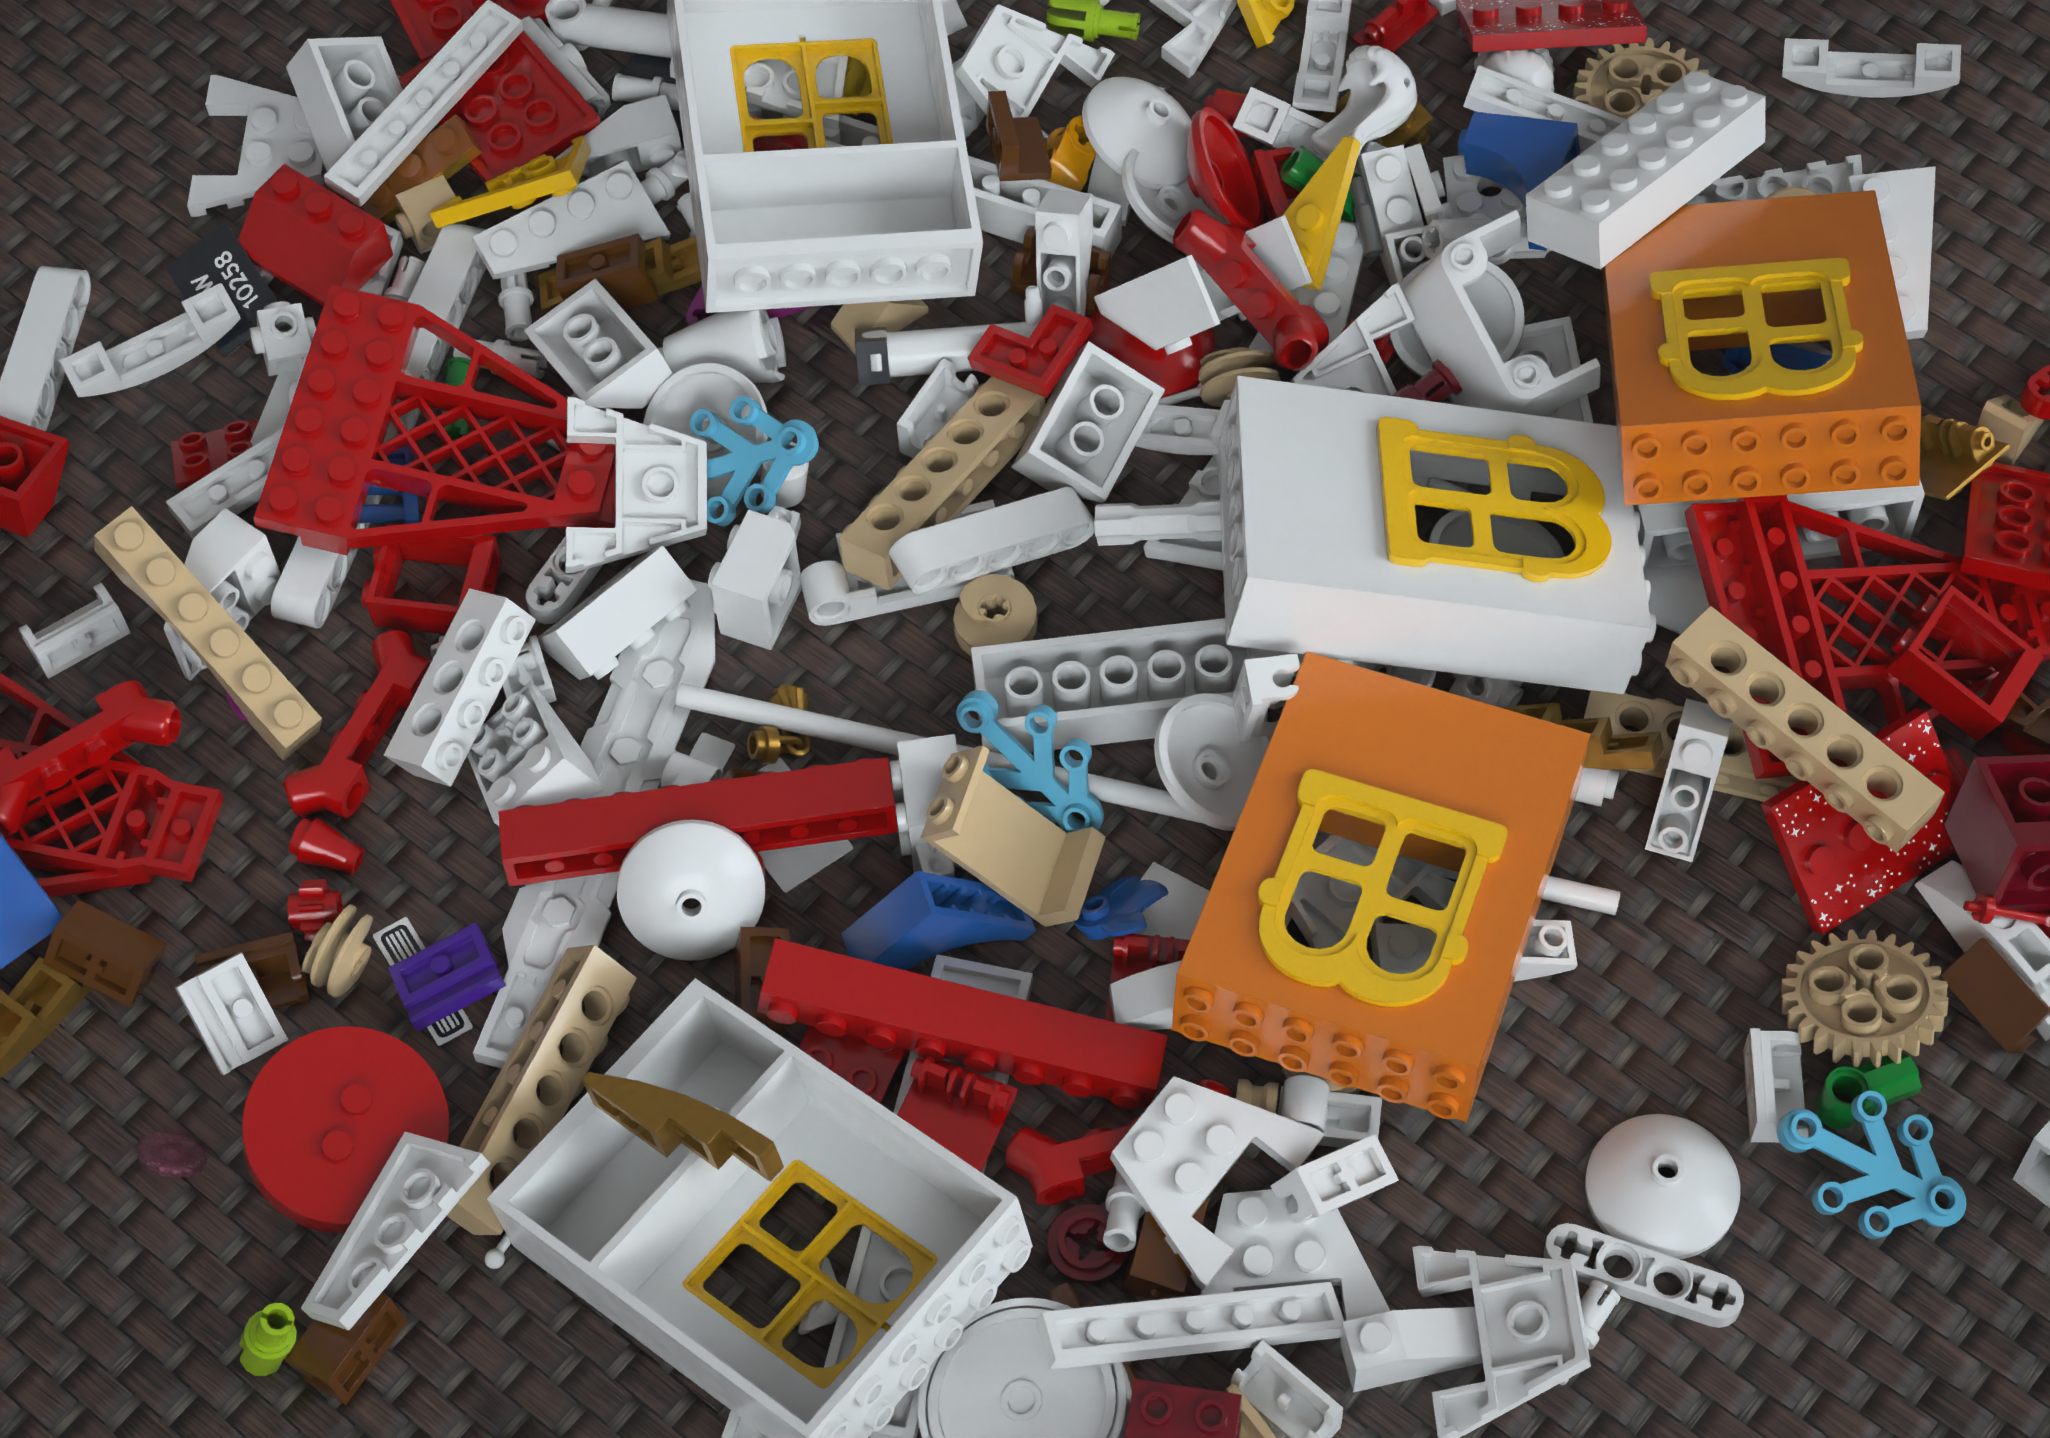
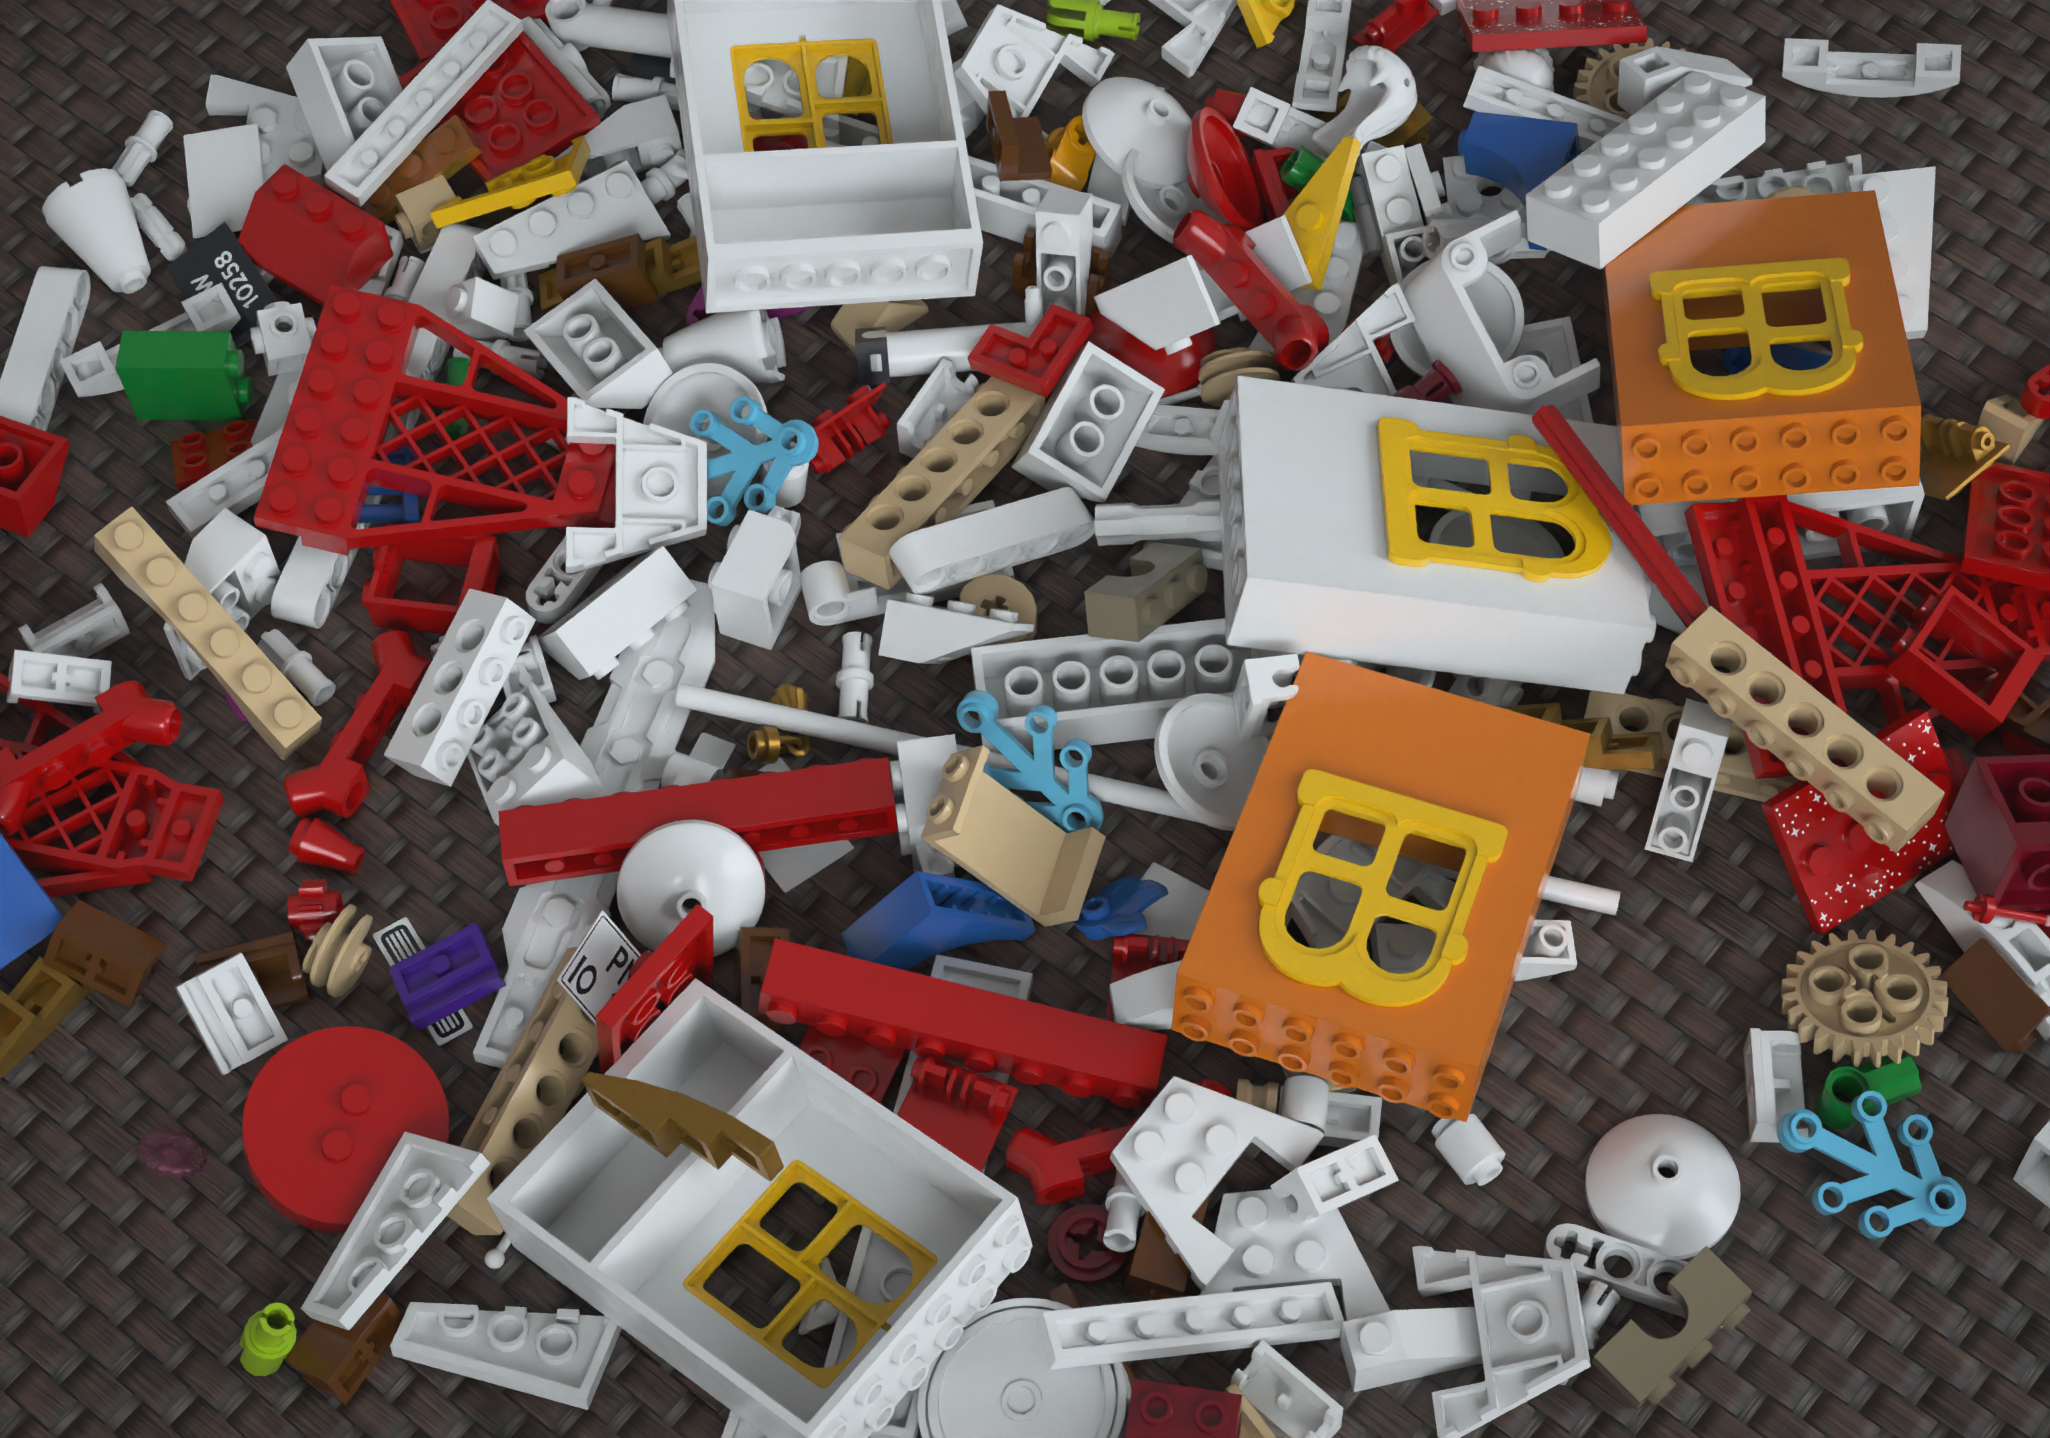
none -> white hinge [6,650,112,713]
none -> white cone [42,168,151,294]
none -> white axle [112,110,173,187]
none -> green brick [115,331,254,421]
none -> white axle [130,193,187,262]
none -> white sticker [183,123,264,238]
none -> white axle [258,629,336,706]
none -> white wing [390,1302,622,1410]
none -> white brick [444,277,519,343]
none -> white sticker [556,910,641,1026]
none -> red plate [596,904,713,1074]
none -> red hinge [809,382,891,475]
none -> white pin [836,632,874,724]
none -> white slope [878,592,1034,664]
none -> dark tan arch [1084,542,1208,642]
none -> white brick [1431,1114,1505,1186]
none -> red axle [1532,404,1708,628]
none -> dark tan arch [1592,1246,1753,1409]
none -> white slope [1617,46,1752,116]

